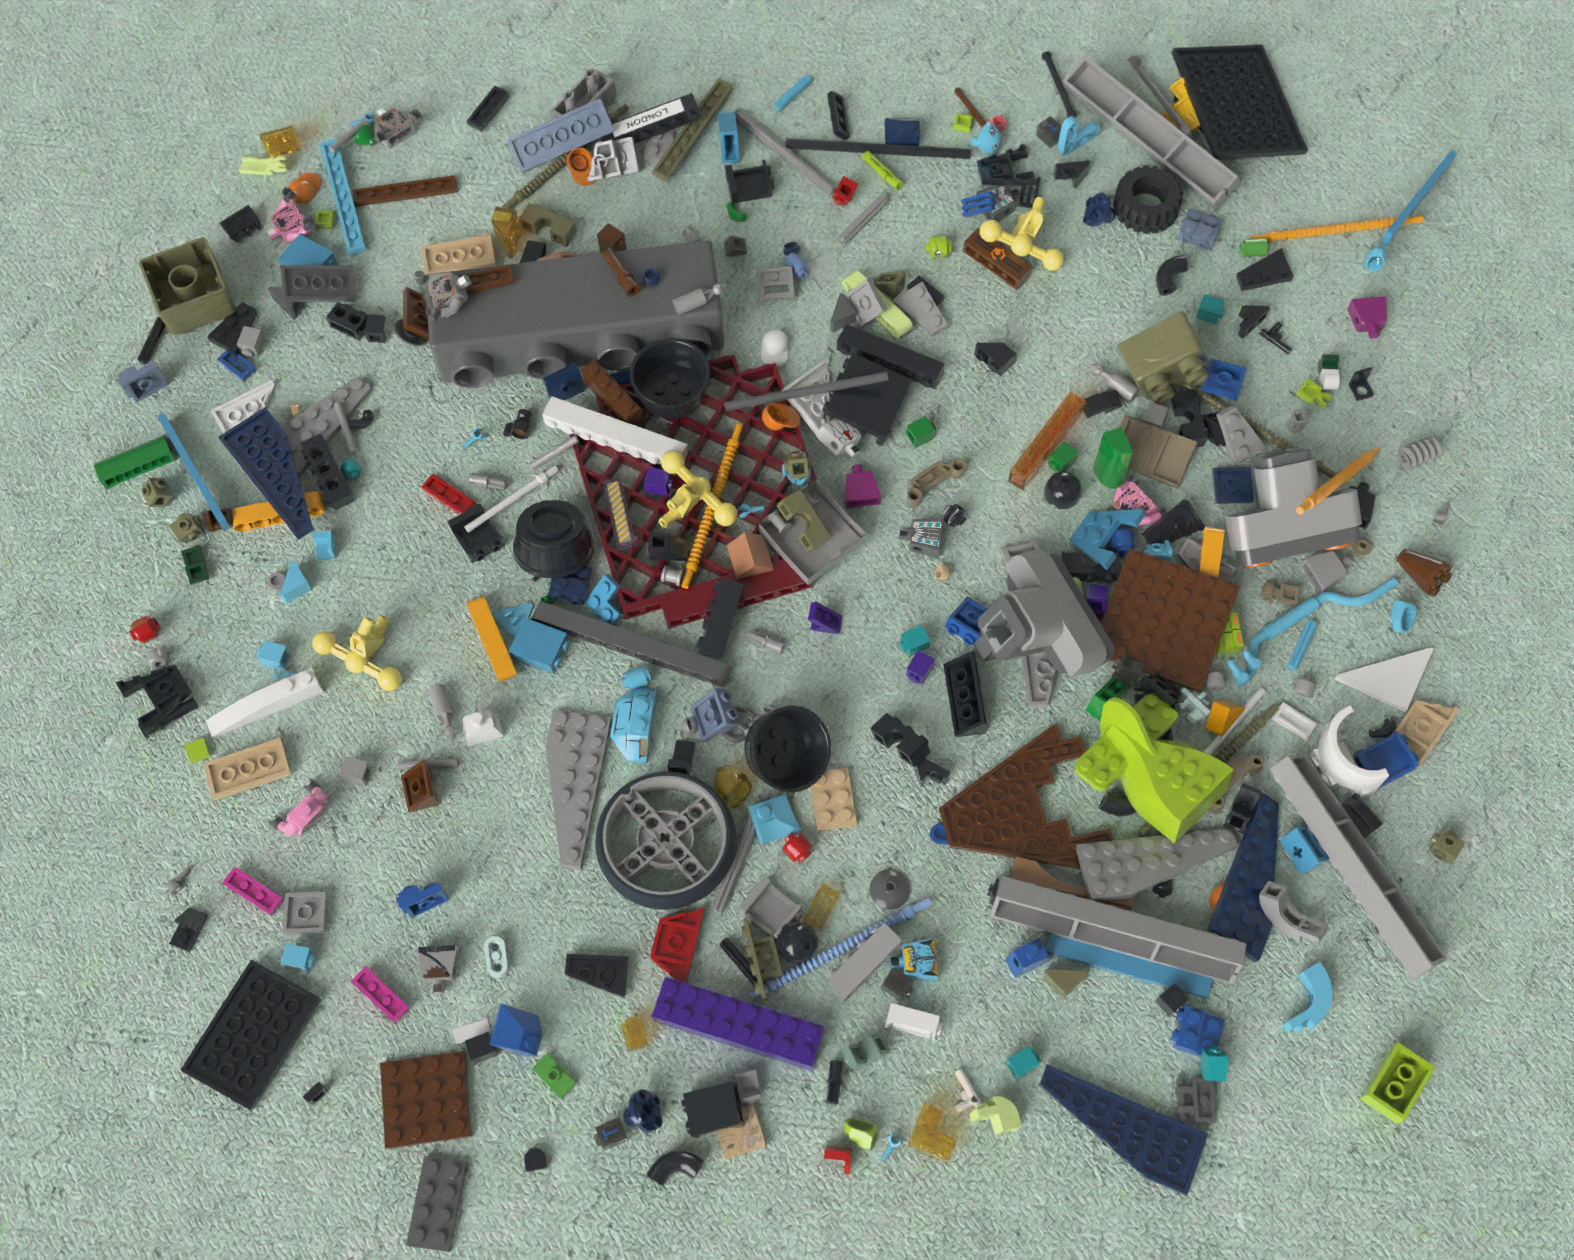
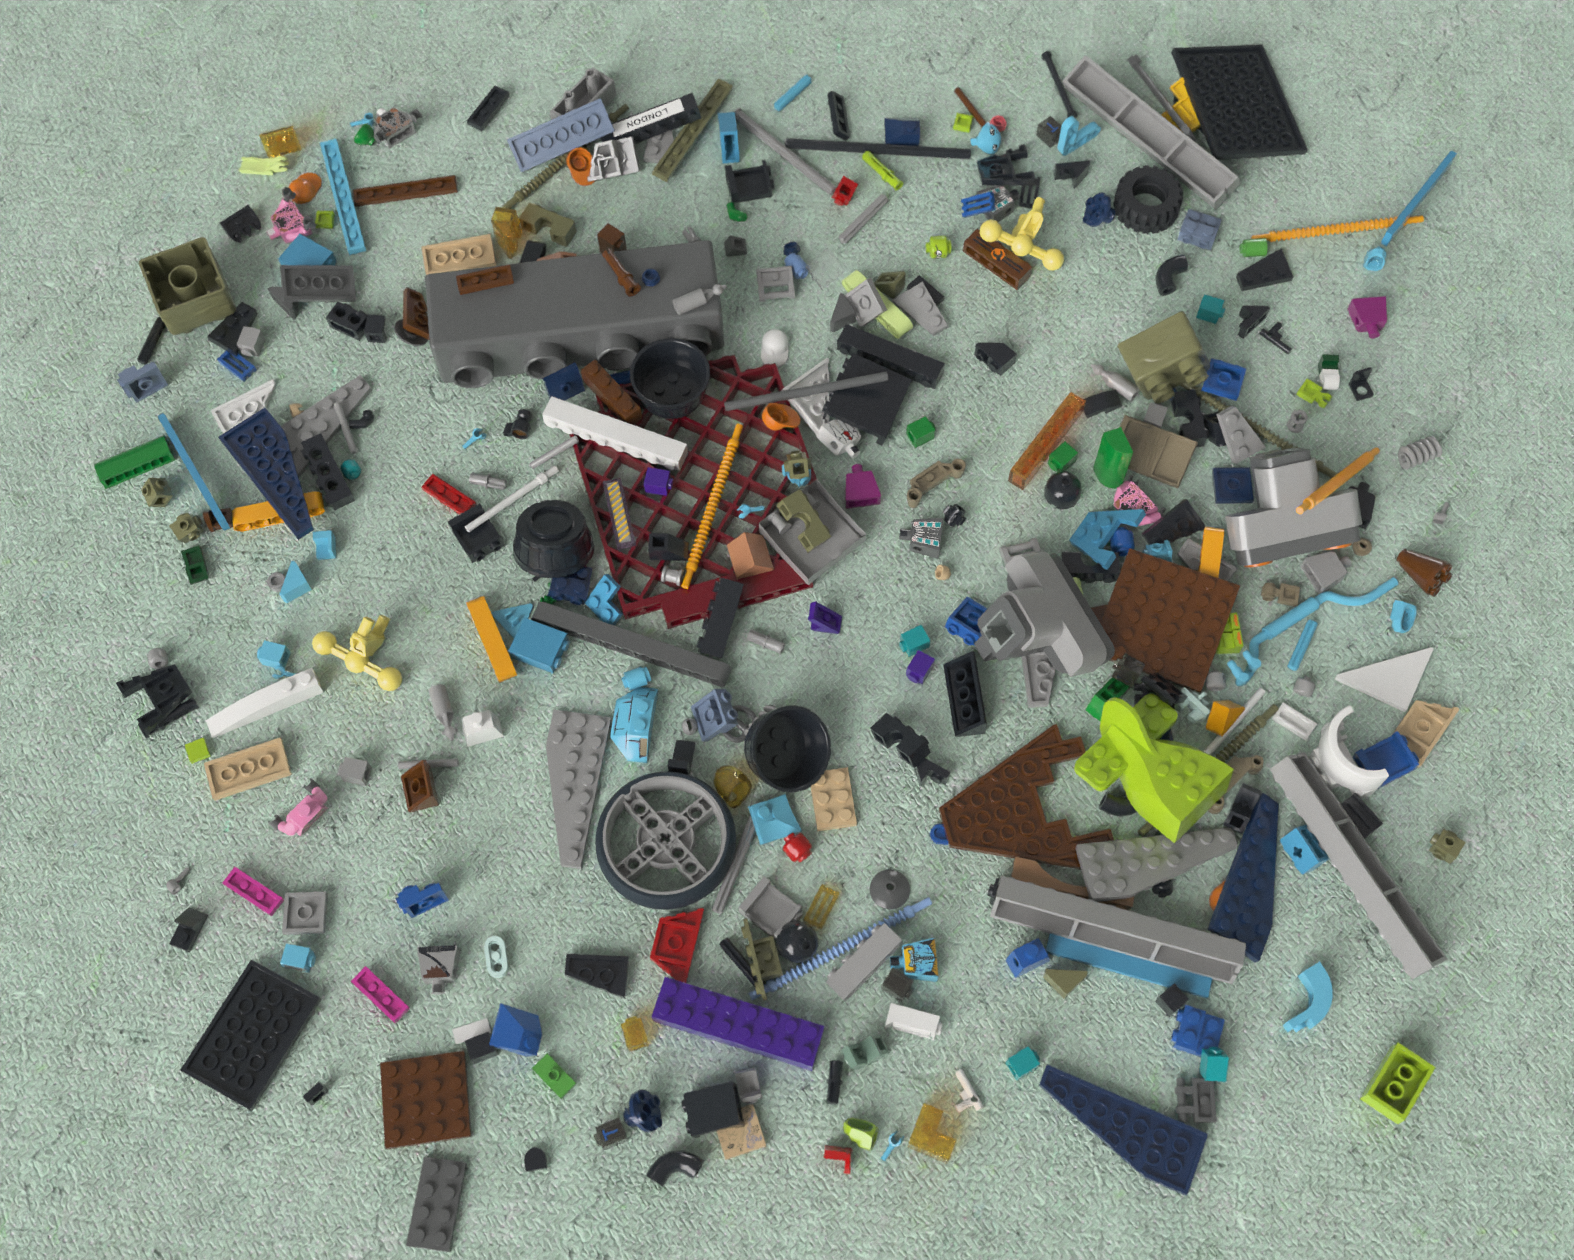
red head [129,615,161,644] -> none
light grey bar [329,119,368,153] -> none
torso [414,271,471,322] -> none
light yellow connector [659,450,738,528] -> none
yellowish green brick [969,1096,1022,1135] -> none
dark purple brick [1087,584,1108,615] -> none
light grey arch [1259,881,1328,943] -> none
black arm [1369,718,1396,738] -> none

